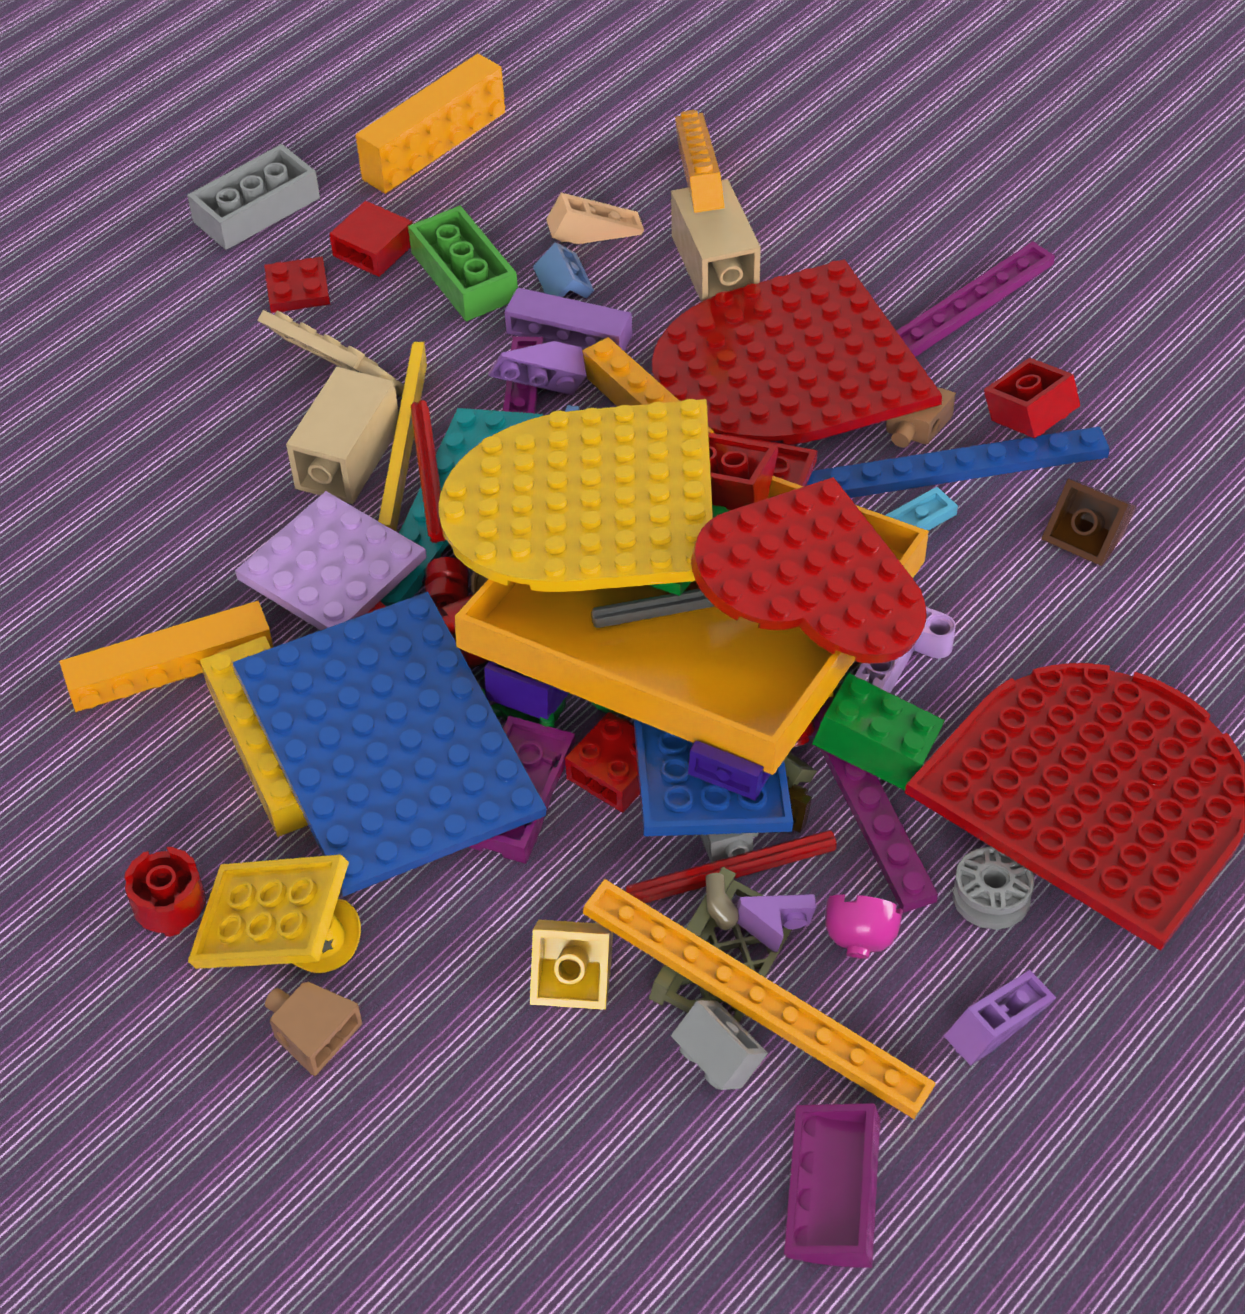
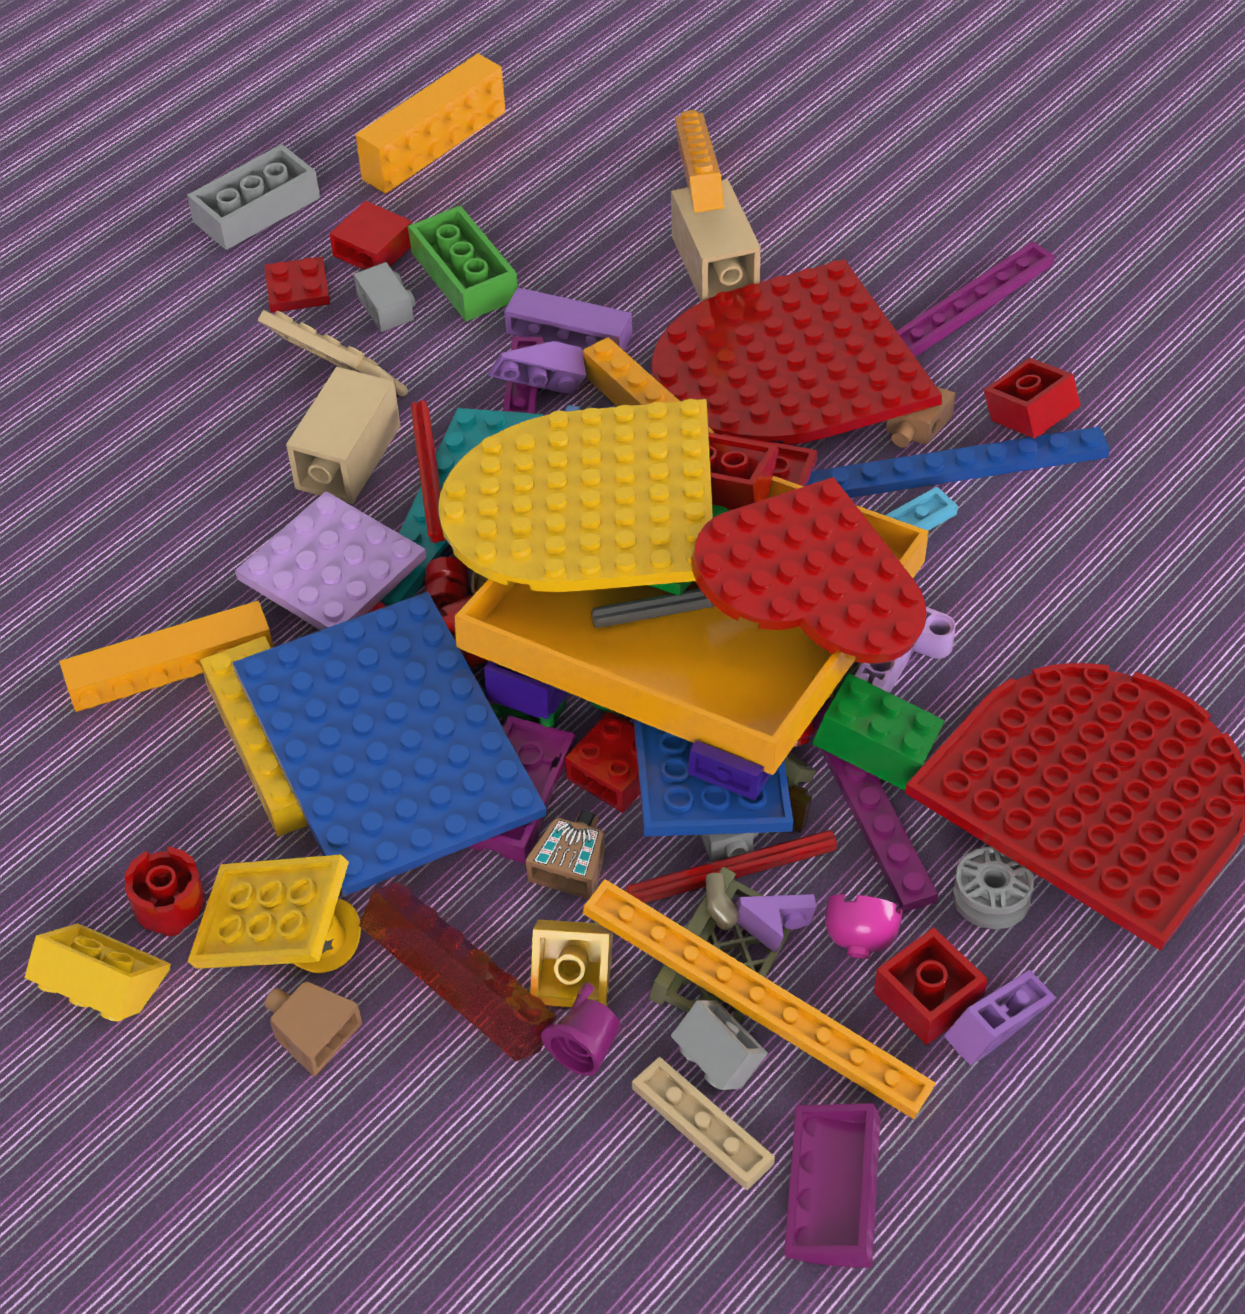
yellow tile [378,342,427,532] -> none
medium blue panel [533,242,594,299] -> none
light nougat slope [546,193,644,244] -> none
reddish brown slope [1041,478,1137,566] -> none
none -> yellow slope [24,923,171,1021]
none -> light grey brick [354,262,416,332]
none -> clear red brick [359,882,557,1062]
none -> medium nougat torso [526,811,605,899]
none -> magenta hat [541,982,621,1076]
none -> tan plate [632,1056,775,1190]
none -> red brick [874,927,988,1045]

